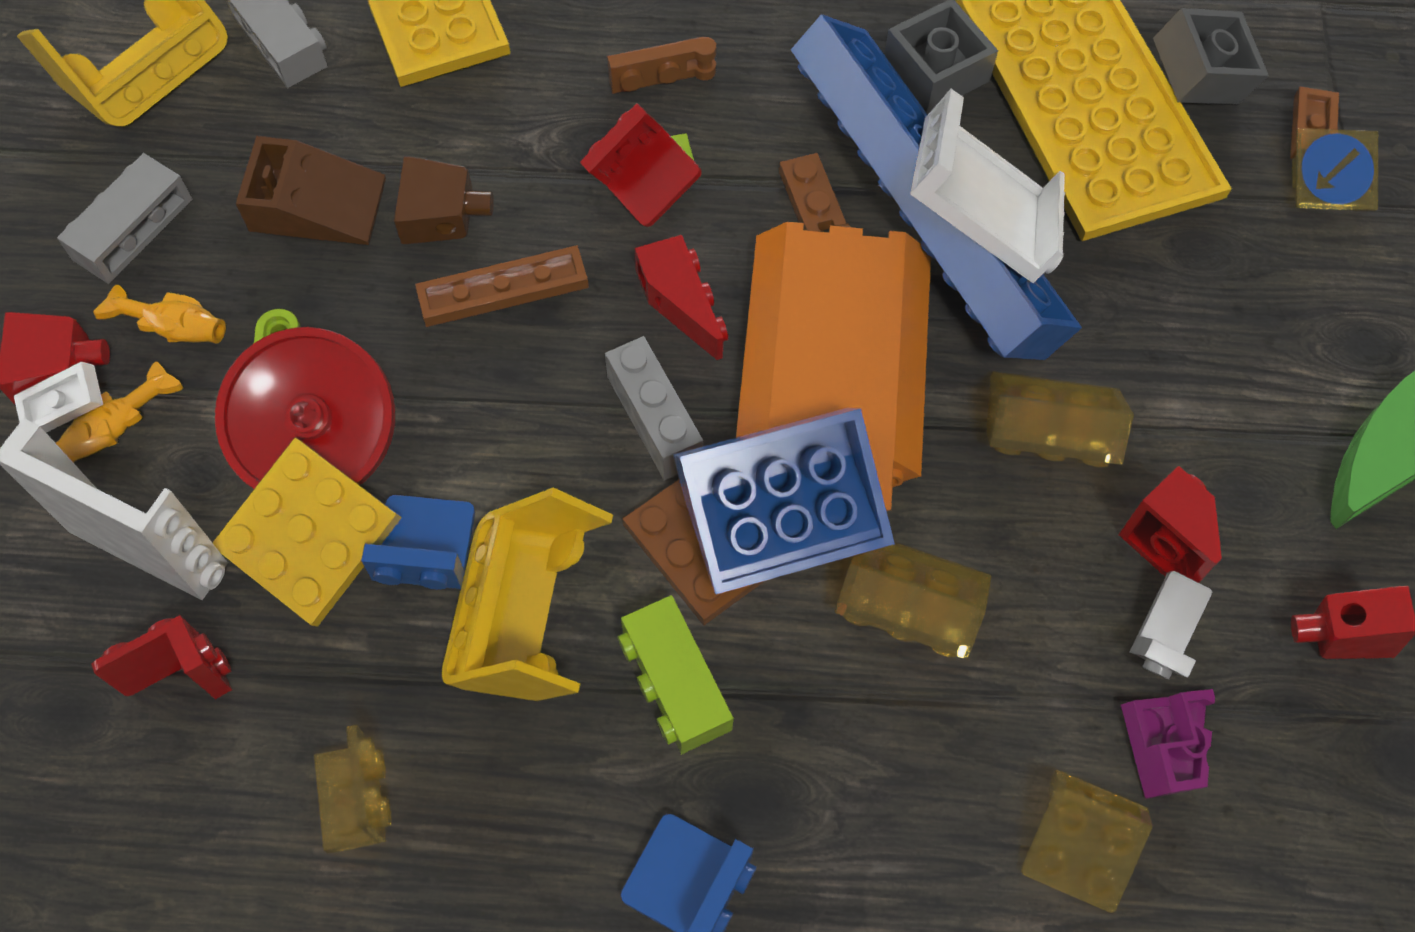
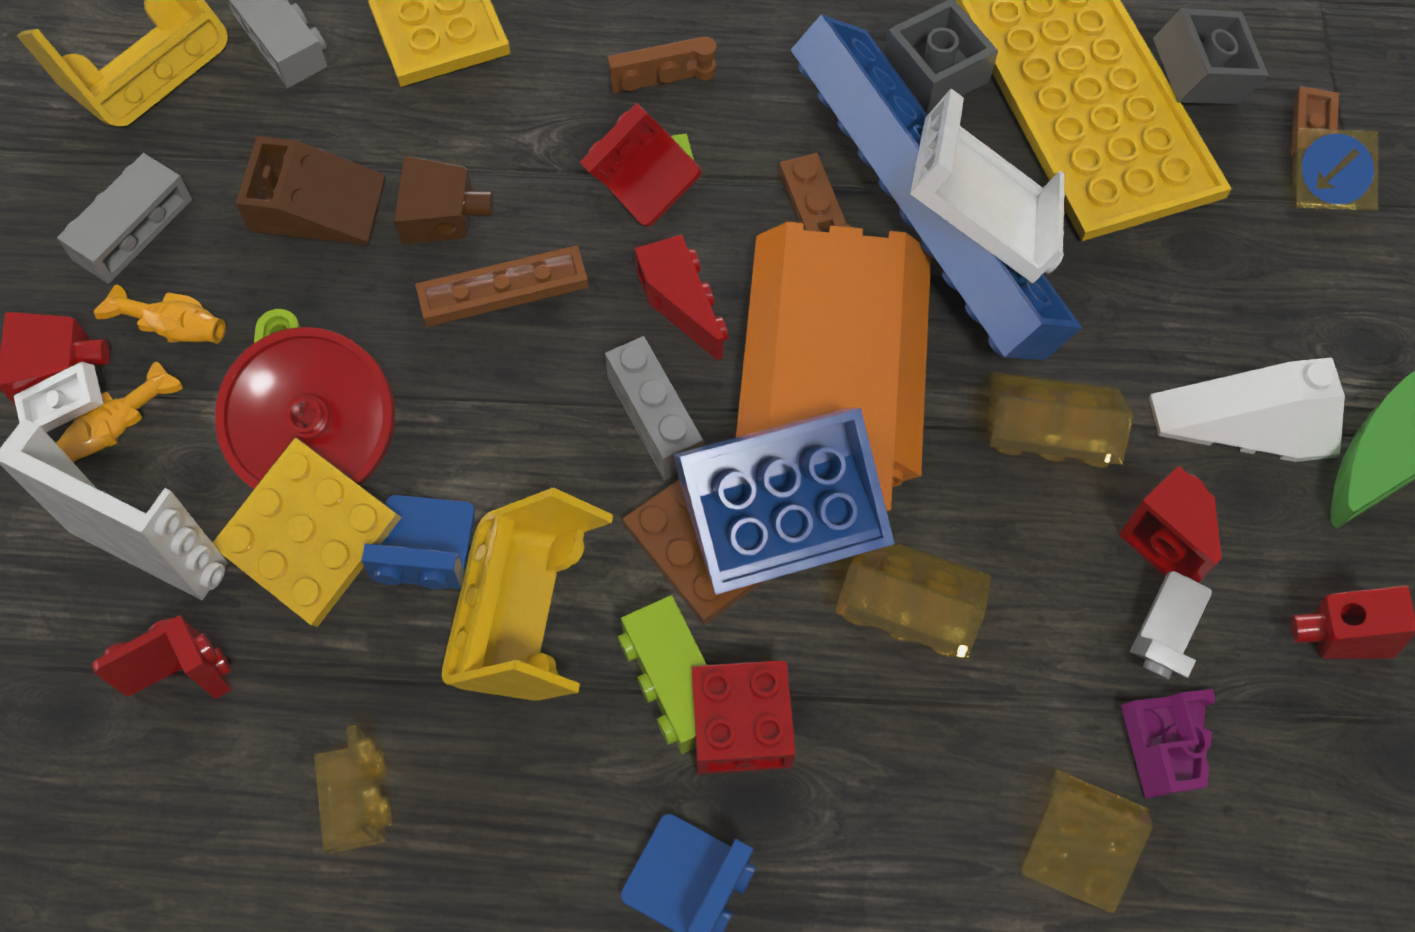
none -> red bracket [692,661,796,774]
none -> white wedge [1148,358,1345,462]

